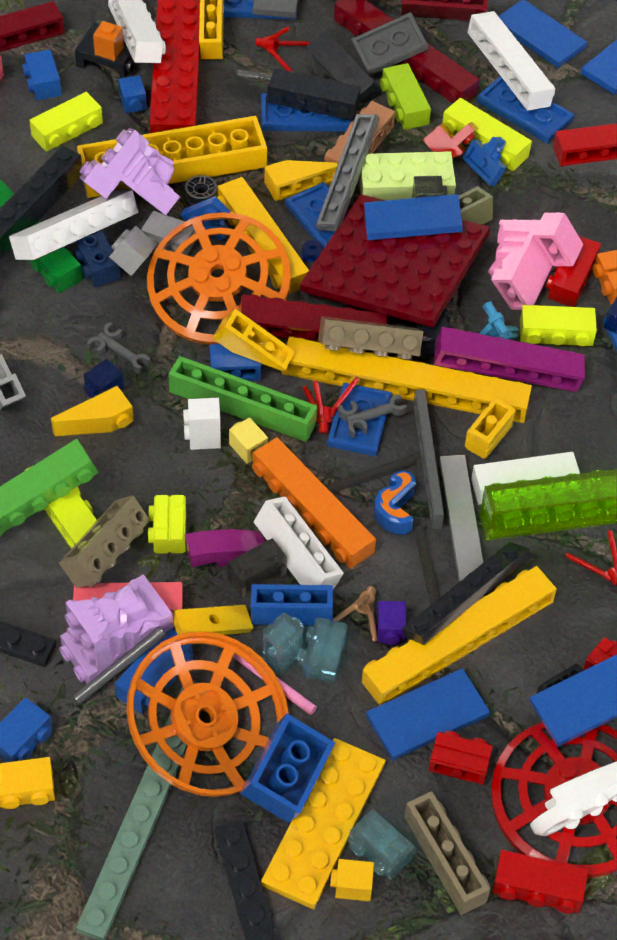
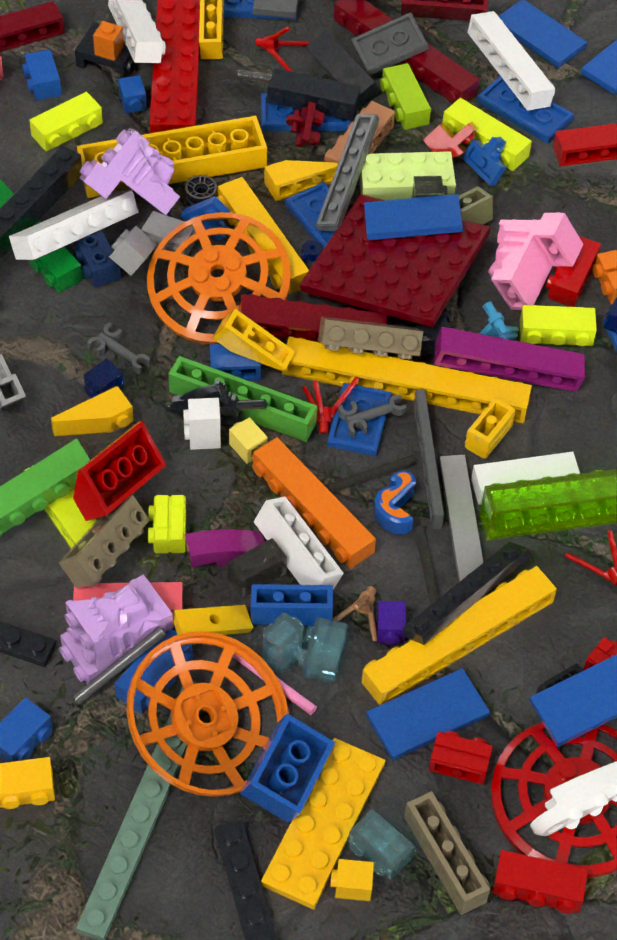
none -> red slope [73,421,166,521]
none -> black bar [166,380,267,427]
none -> dark red hips [286,102,325,148]

